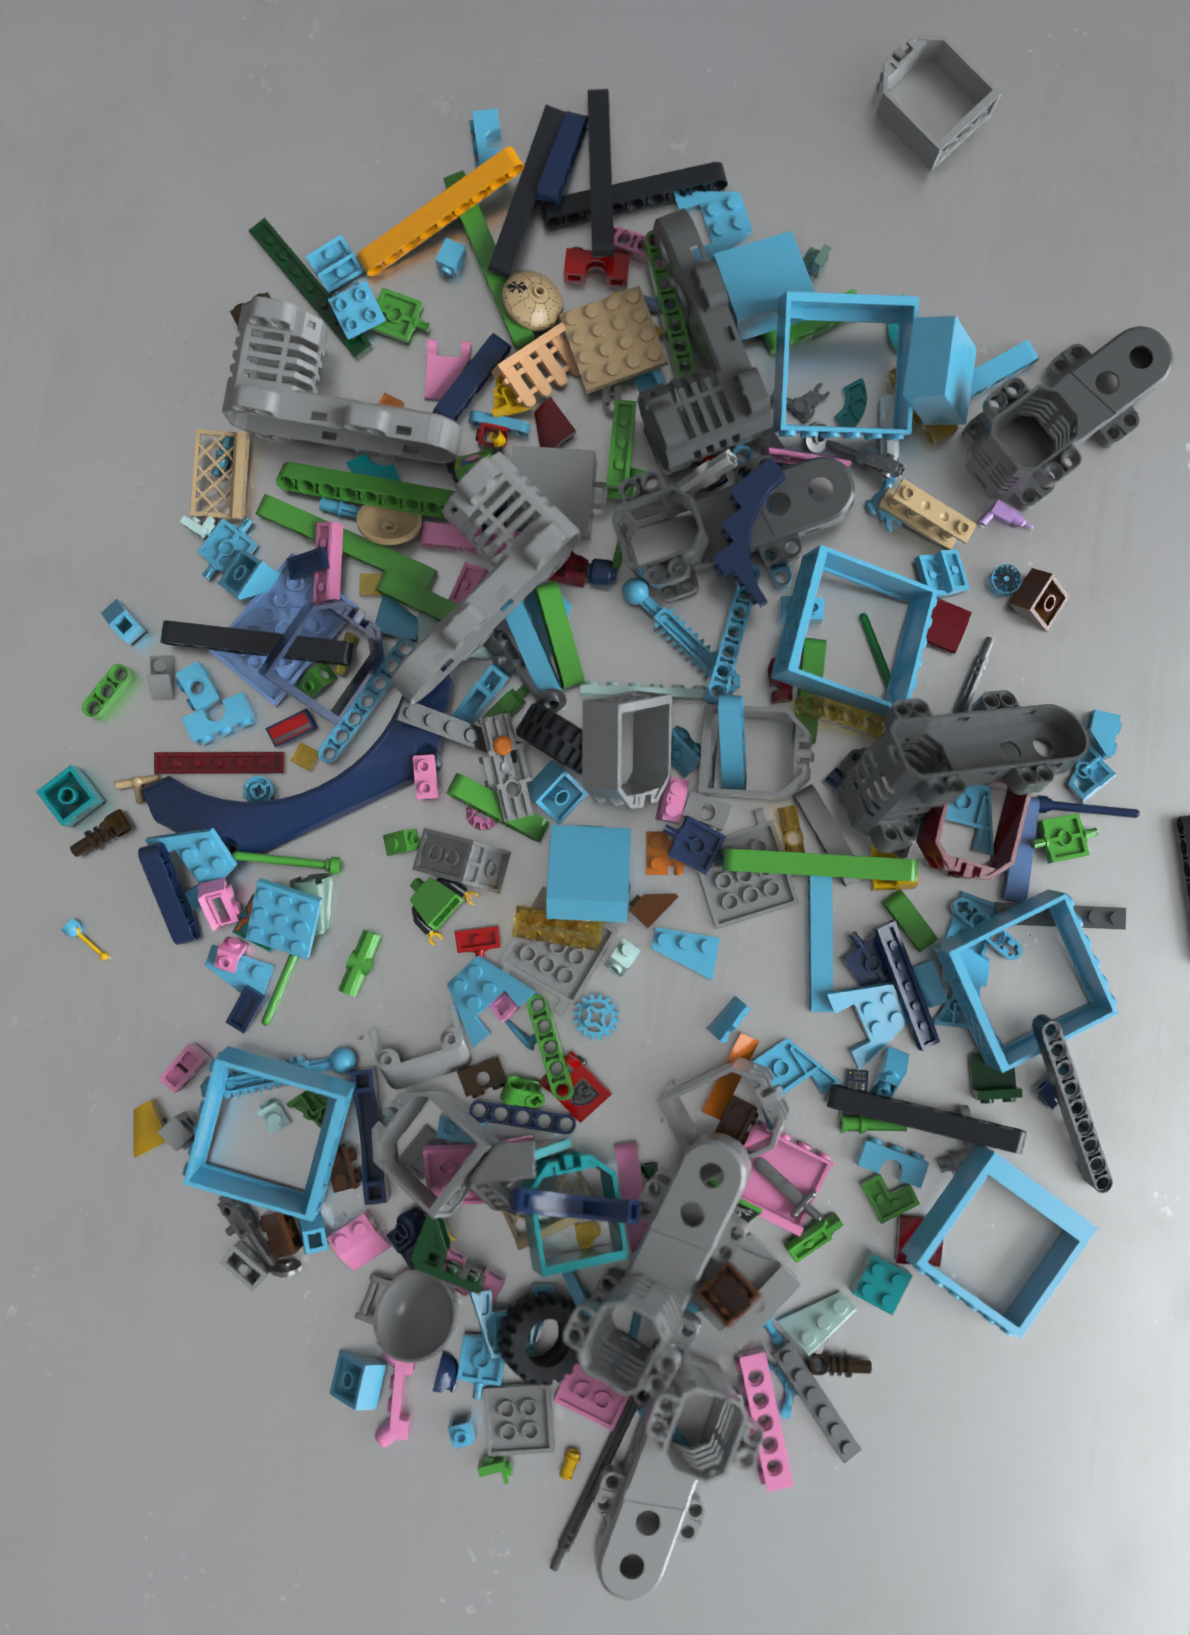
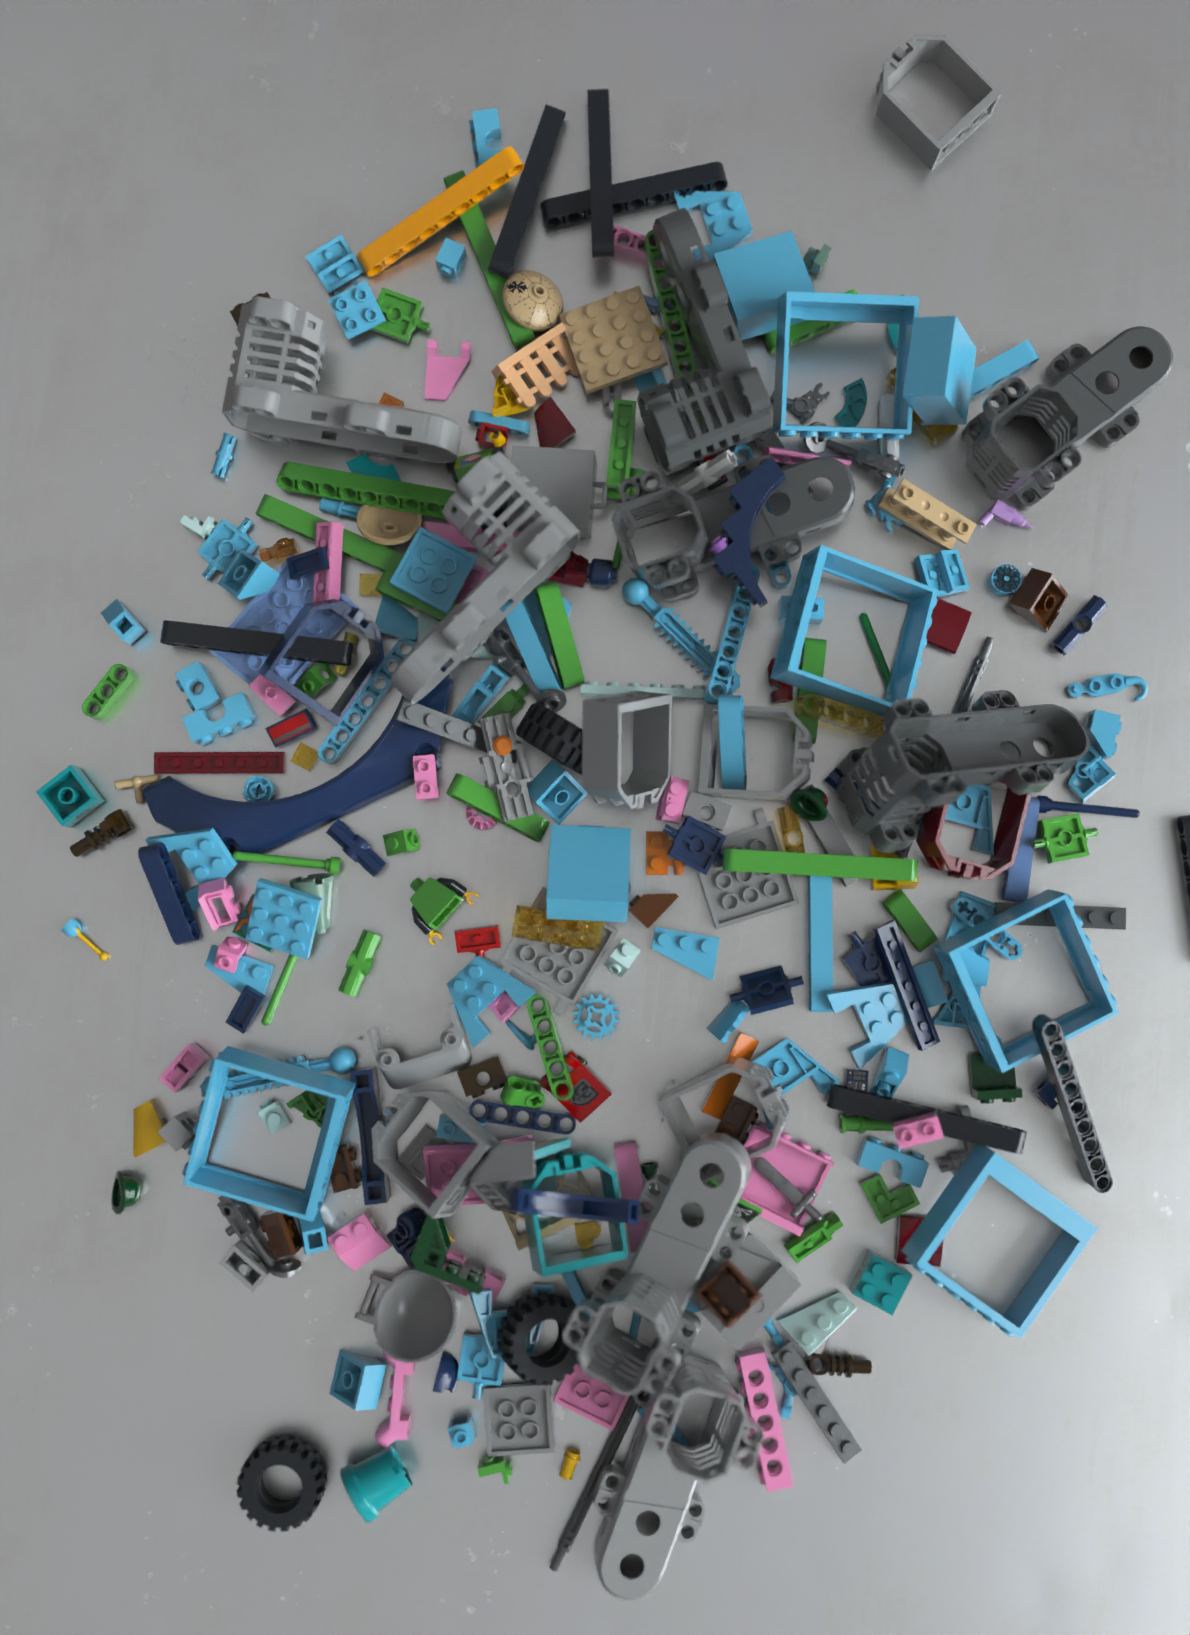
light grey slope [146,655,175,700] -> none
tan fence [190,429,250,521] -> none
dark green tile [248,217,372,360] -> none
light grey bracket [412,828,511,894] -> none
dark blue beam [432,333,512,422] -> none
dark blue beam [537,111,588,204] -> none
red arch [564,246,630,288] -> none
medium azure bracket [671,725,701,777] -> none
none -> dark green hat [111,1170,140,1214]
none -> black tyre [237,1435,327,1532]
none -> bright pink plate [249,674,296,717]
none -> clear orange plate [259,538,297,562]
none -> dark blue piece [326,819,387,877]
none -> teal piece [340,1446,413,1523]
none -> medium azure plate [389,527,478,615]
none -> medium lavender plate [708,536,729,556]
none -> dark blue plate [729,965,804,1015]
none -> dark green hat [790,787,828,821]
none -> bright pink brick [892,1112,944,1149]
none -> dark blue piece [1050,595,1108,656]
none -> medium azure piece [1067,673,1148,701]

